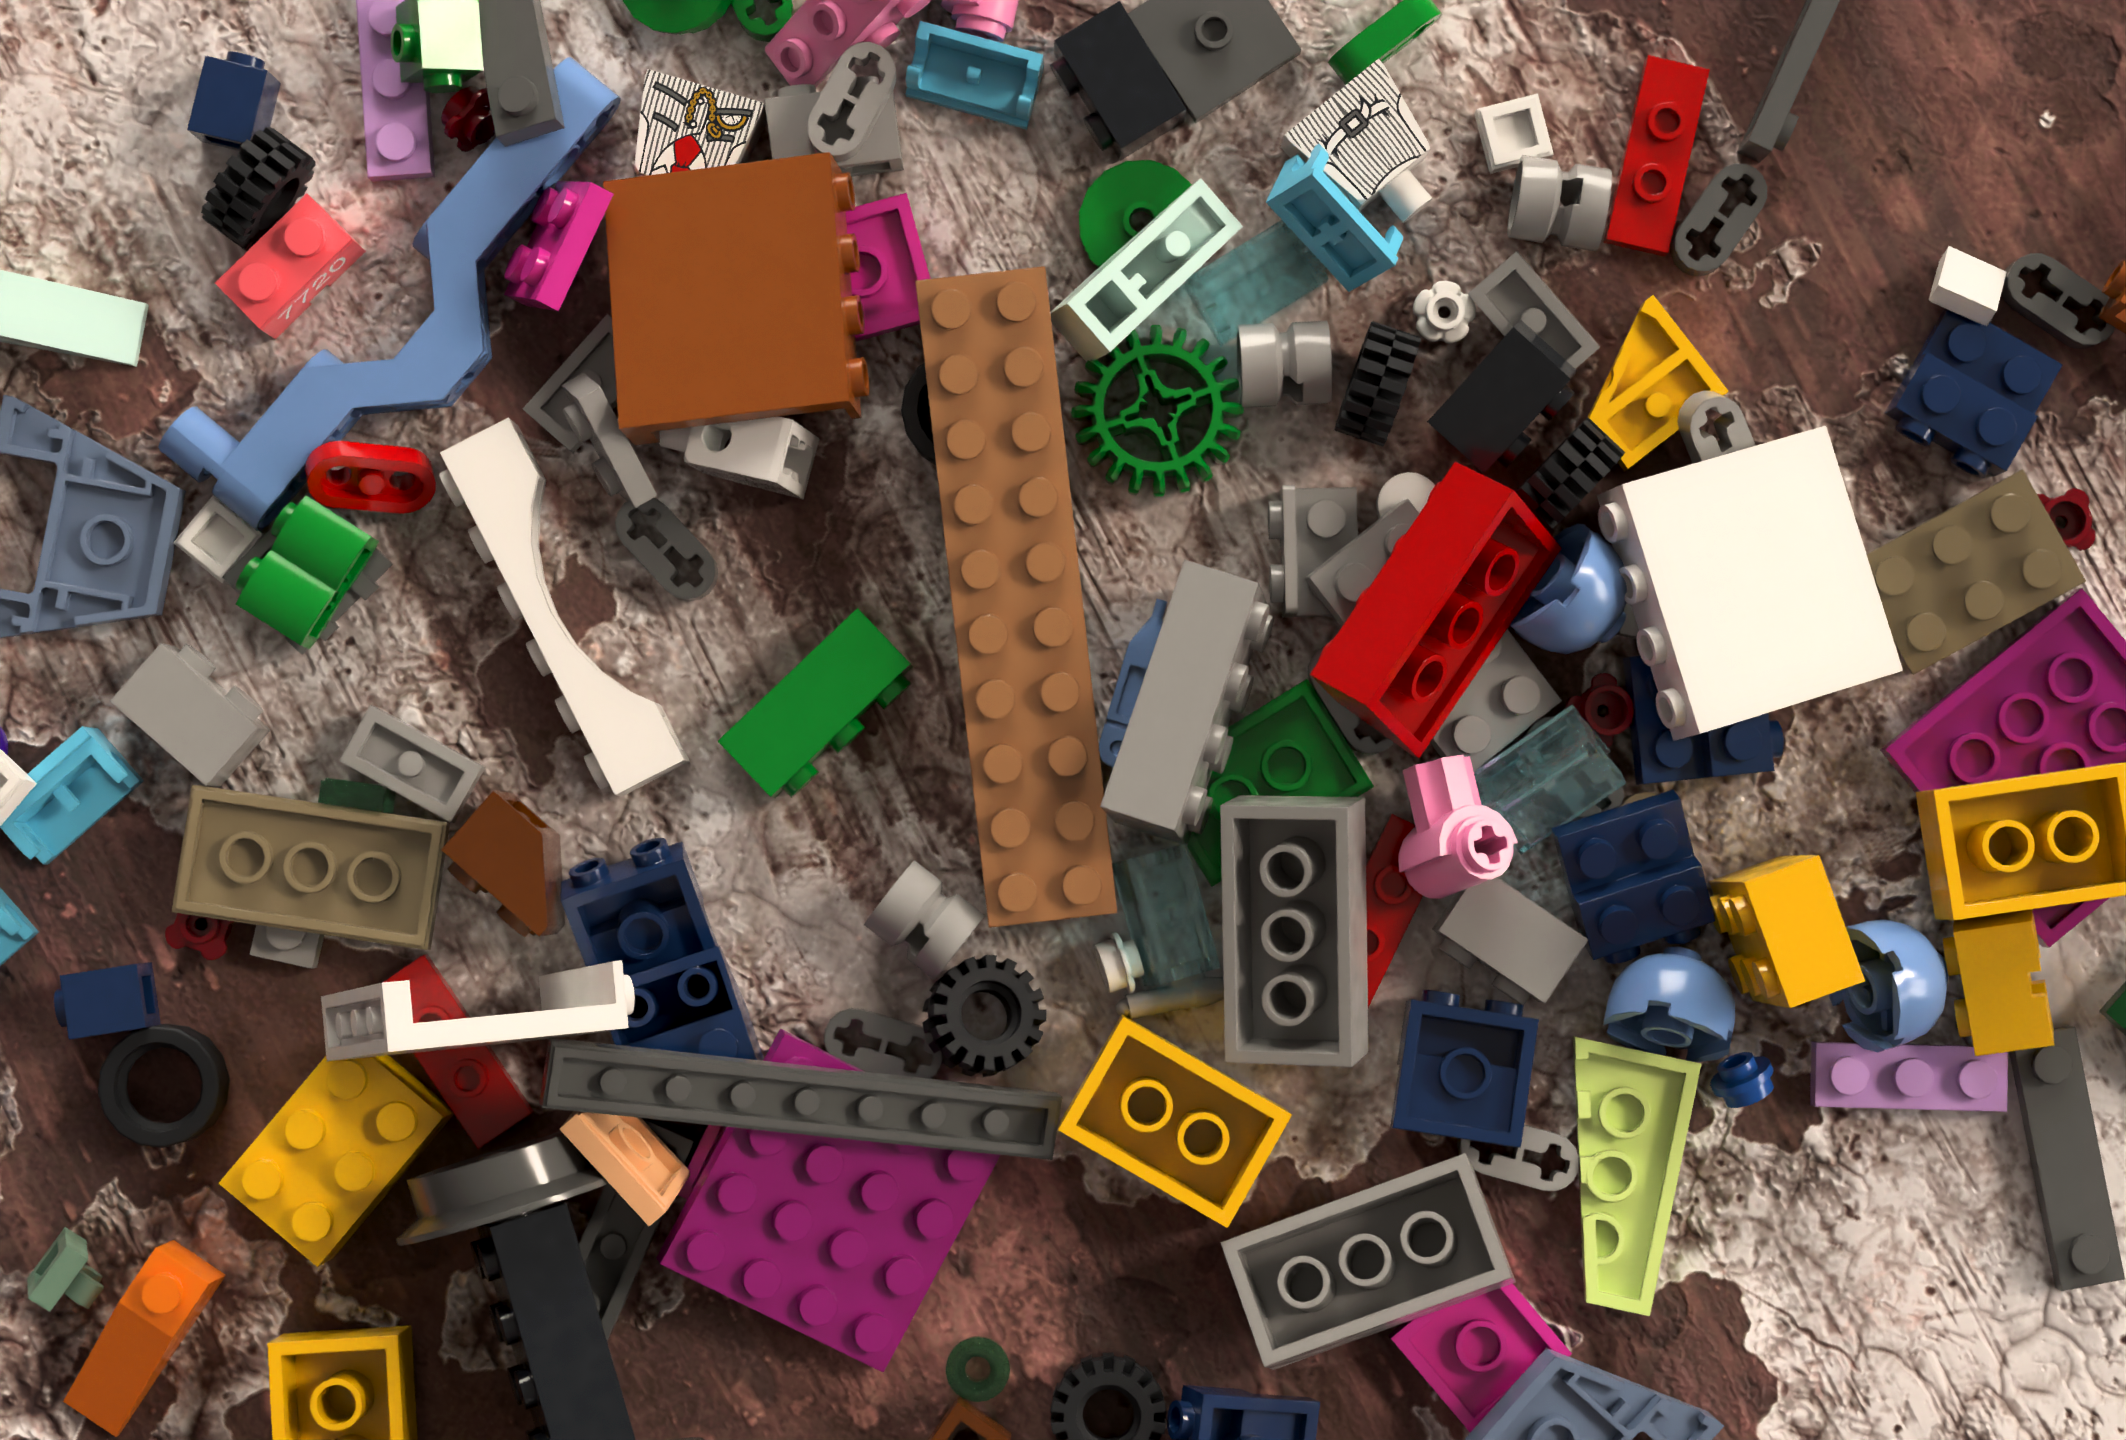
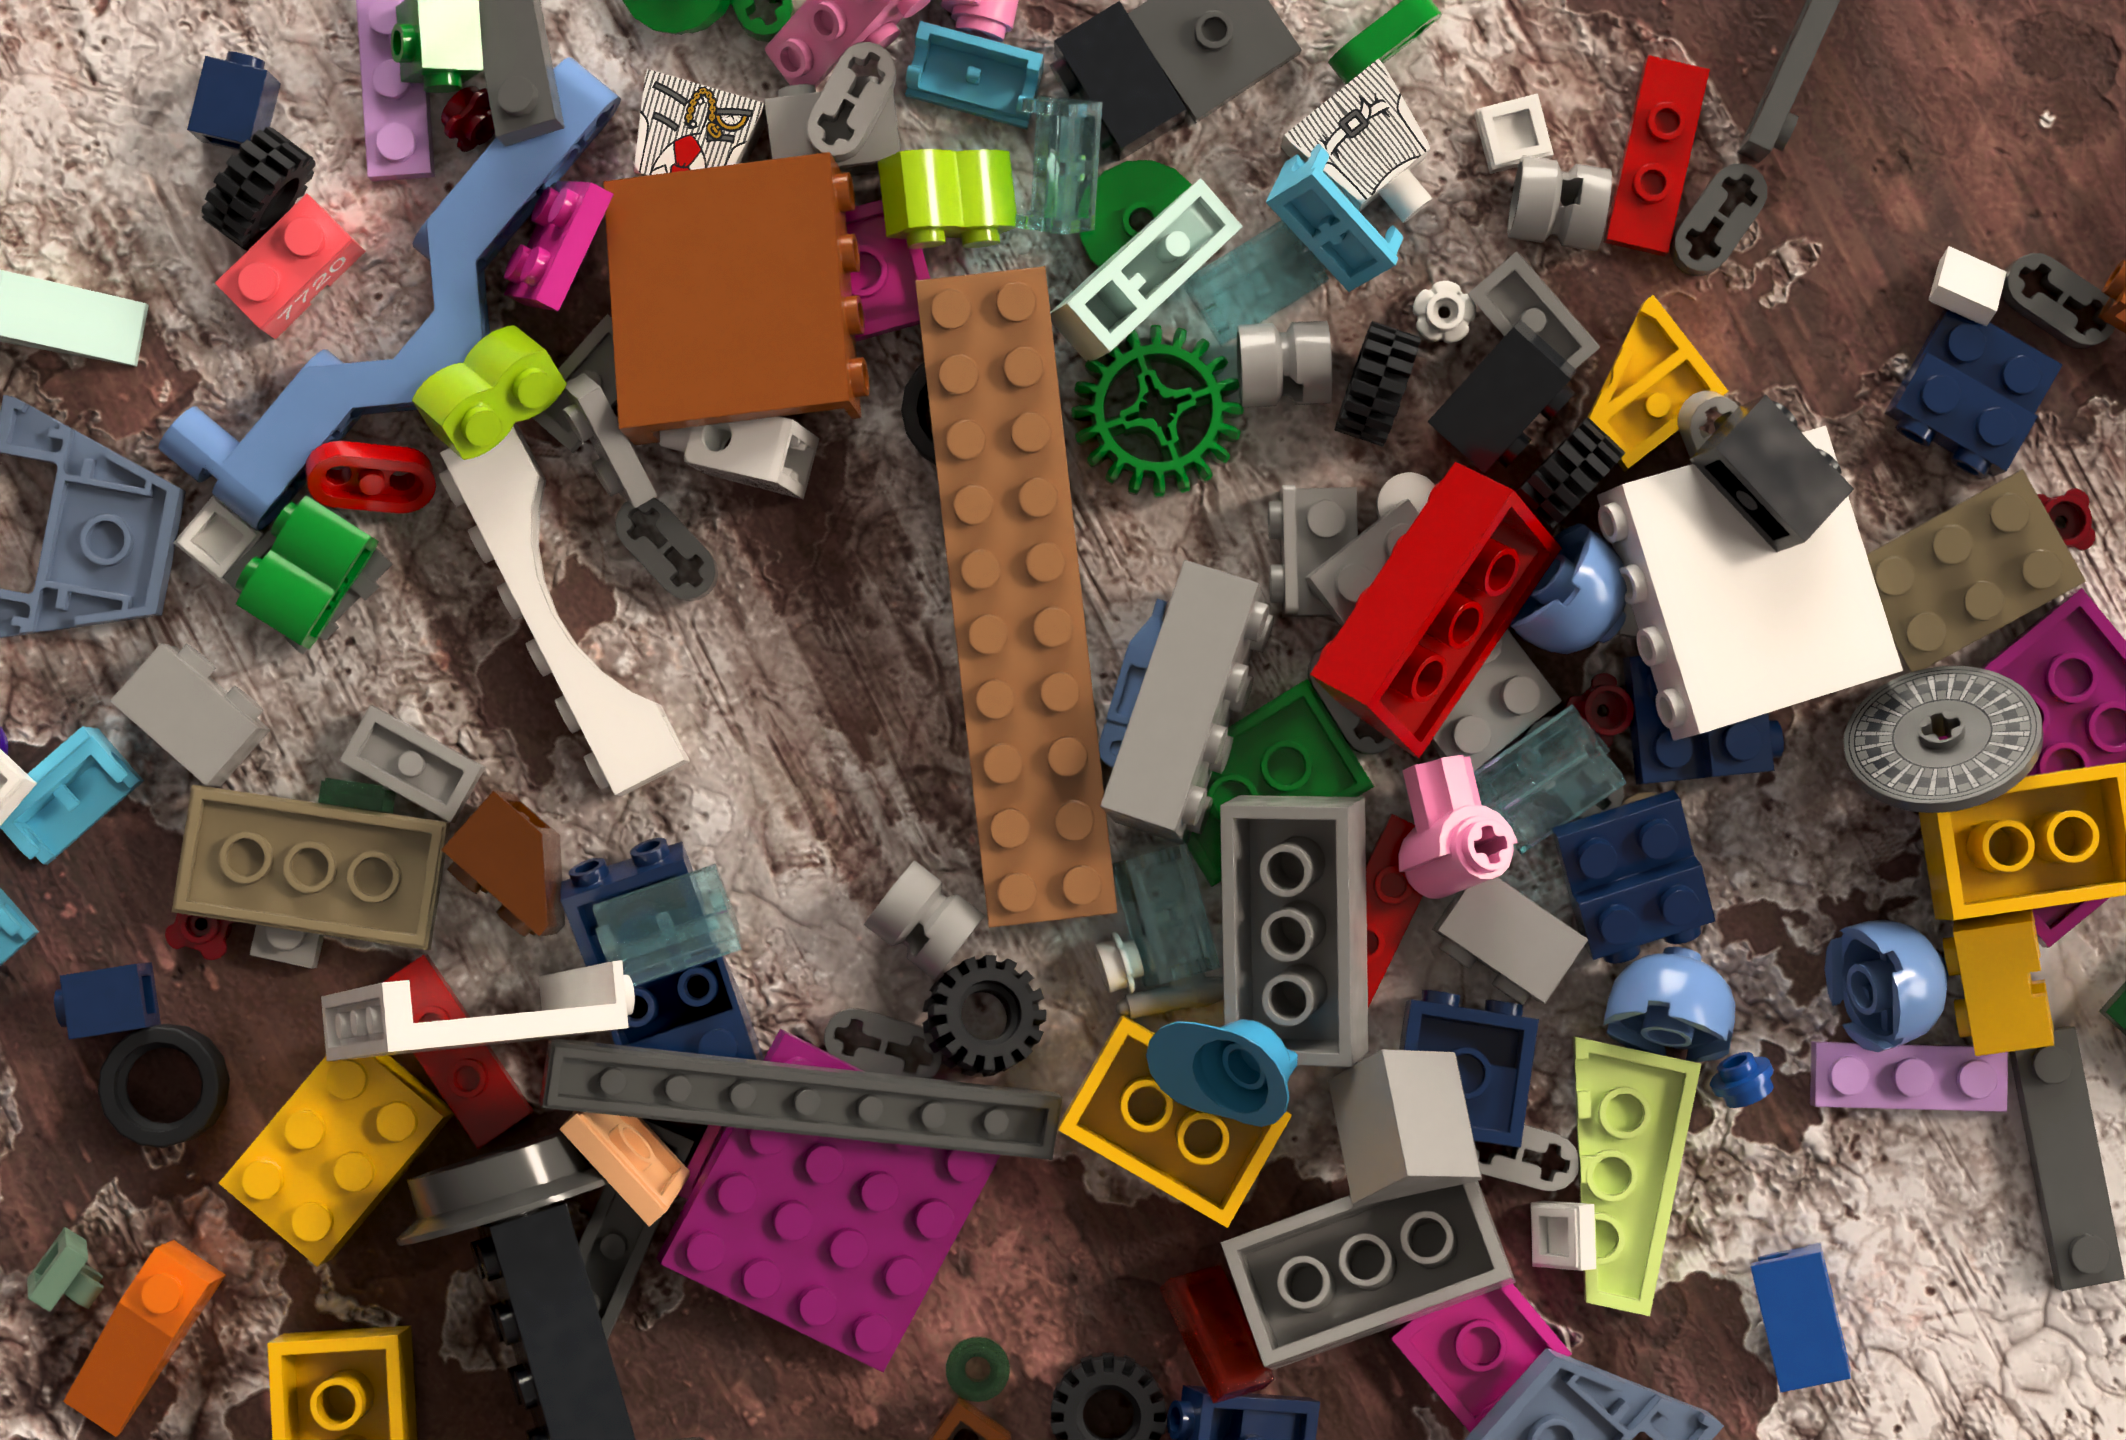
green brick [718,608,913,798] -> none
yellow brick [1709,855,1865,1008] -> none
none -> lime brick [412,325,567,460]
none -> clear light blue hinge [593,863,742,986]
none -> lime brick [878,149,1018,249]
none -> clear light blue hinge [1015,95,1102,235]
none -> dark azure piece [1146,1019,1298,1127]
none -> clear red plate [1160,1265,1275,1404]
none -> light grey slope [1328,1049,1482,1207]
none -> white tile [1531,1201,1596,1271]
none -> black brick [1689,395,1854,552]
none -> blue hinge [1750,1242,1851,1393]
none -> piece [1843,666,2044,813]

